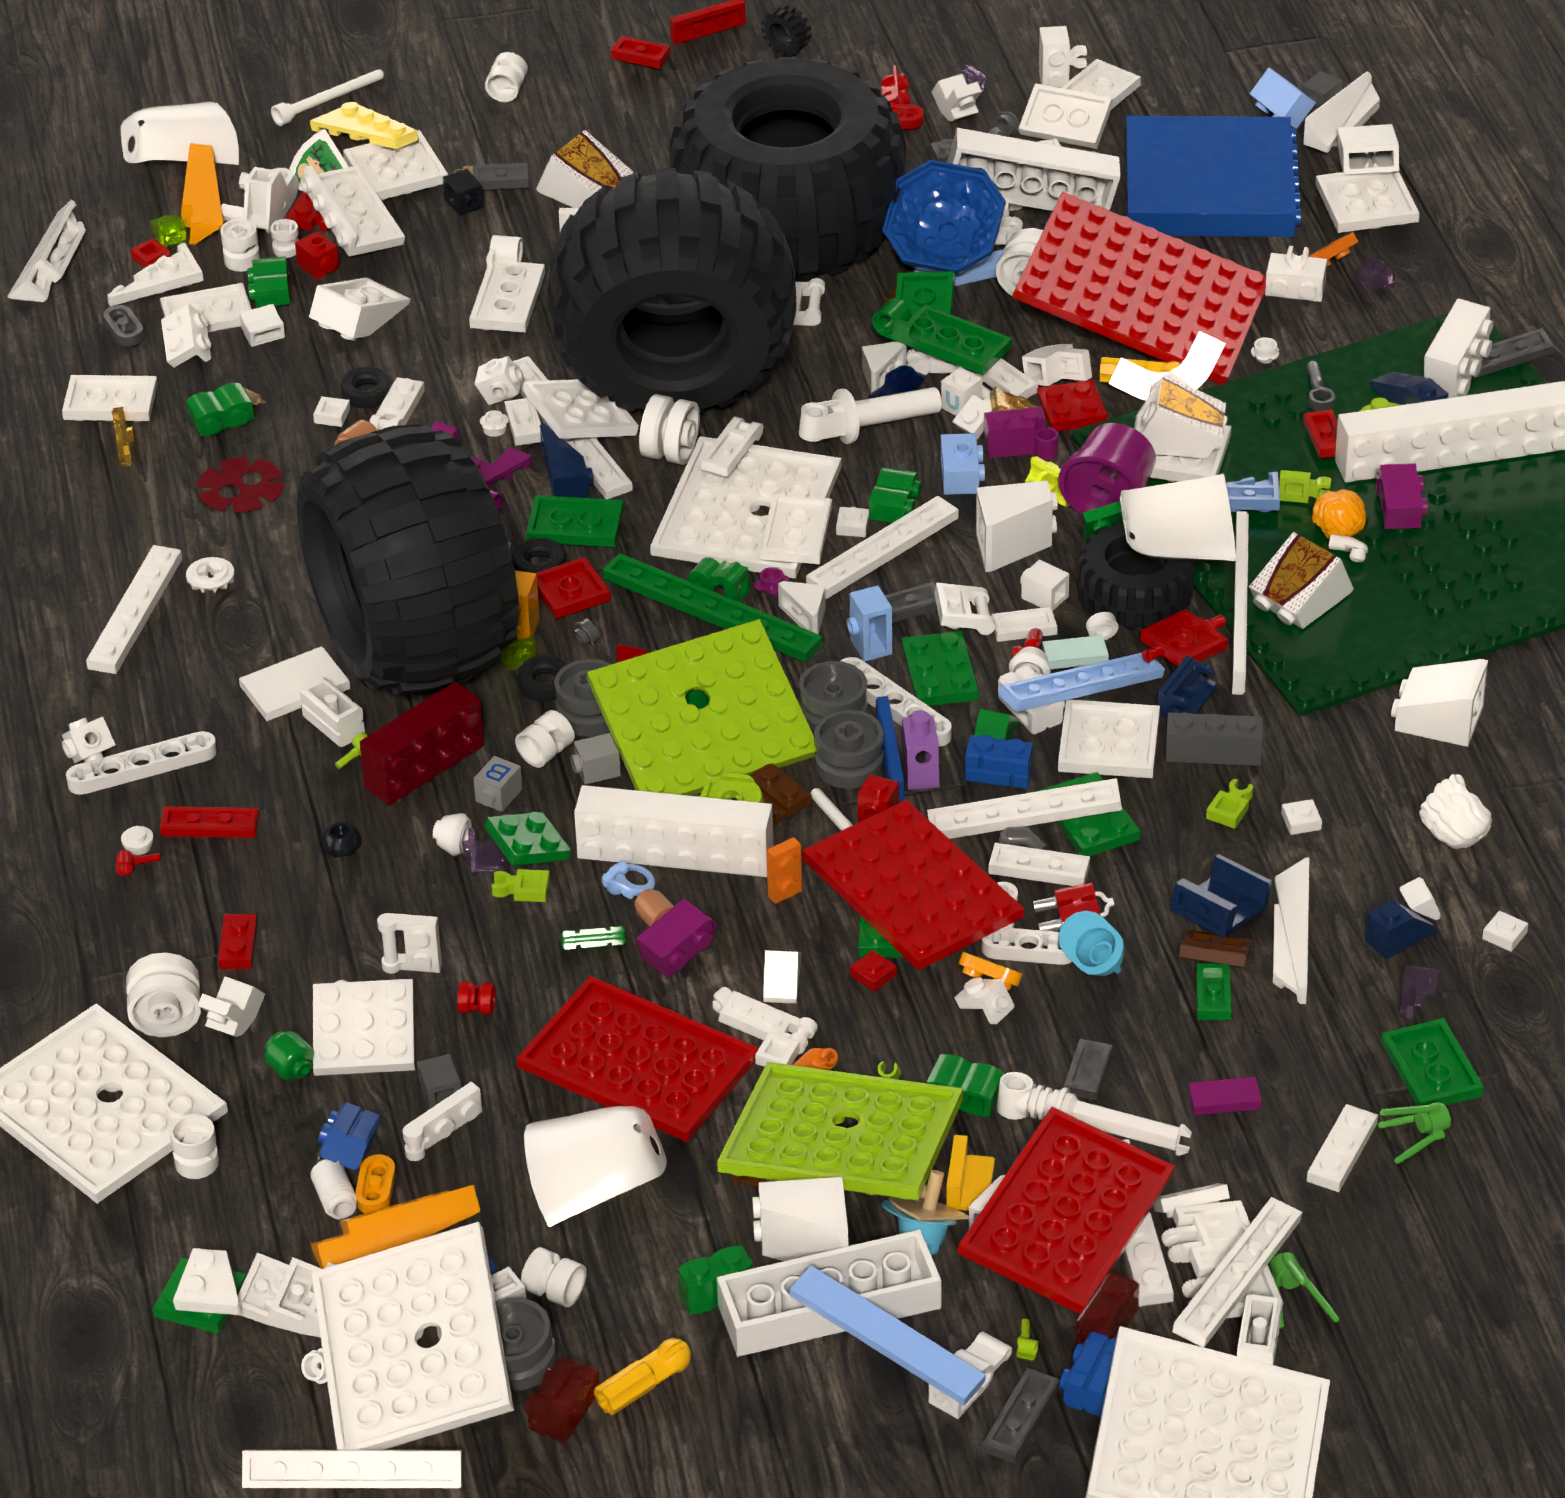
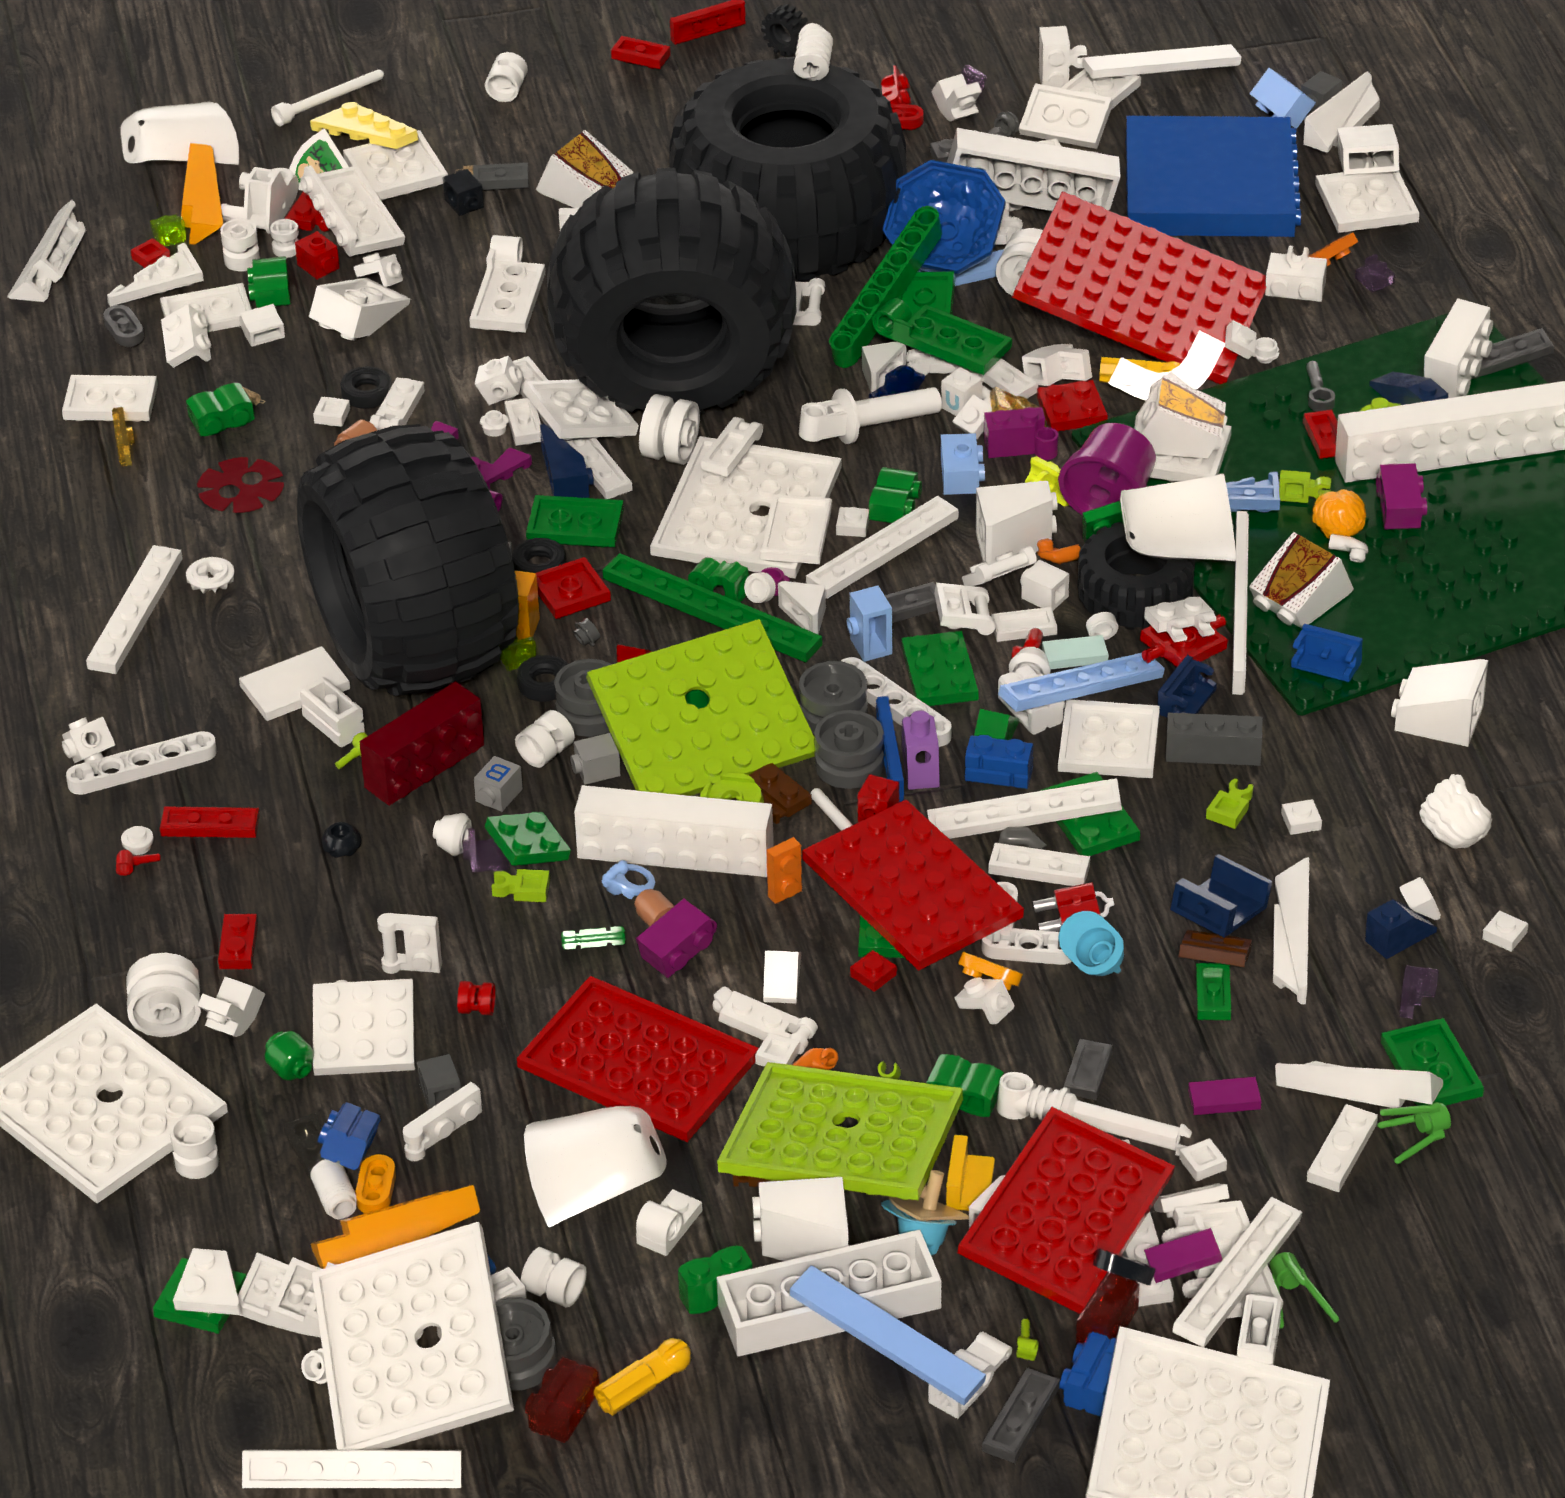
none -> white bracket [354,253,403,287]
none -> white plate [636,1189,702,1256]
none -> white tile [744,572,776,603]
none -> white piece [793,23,833,81]
none -> green beam [829,206,942,368]
none -> white plate [962,546,1037,586]
none -> orange arm [1037,538,1081,564]
none -> white tile [1082,44,1241,79]
none -> black beam [1093,1248,1156,1286]
none -> white plate [1144,597,1216,642]
none -> magenta tile [1144,1228,1223,1283]
none -> white plate [1179,1138,1227,1182]
none -> white plate [1225,320,1257,359]
none -> white wedge [1275,1061,1443,1108]
none -> blue hinge [1291,623,1362,682]

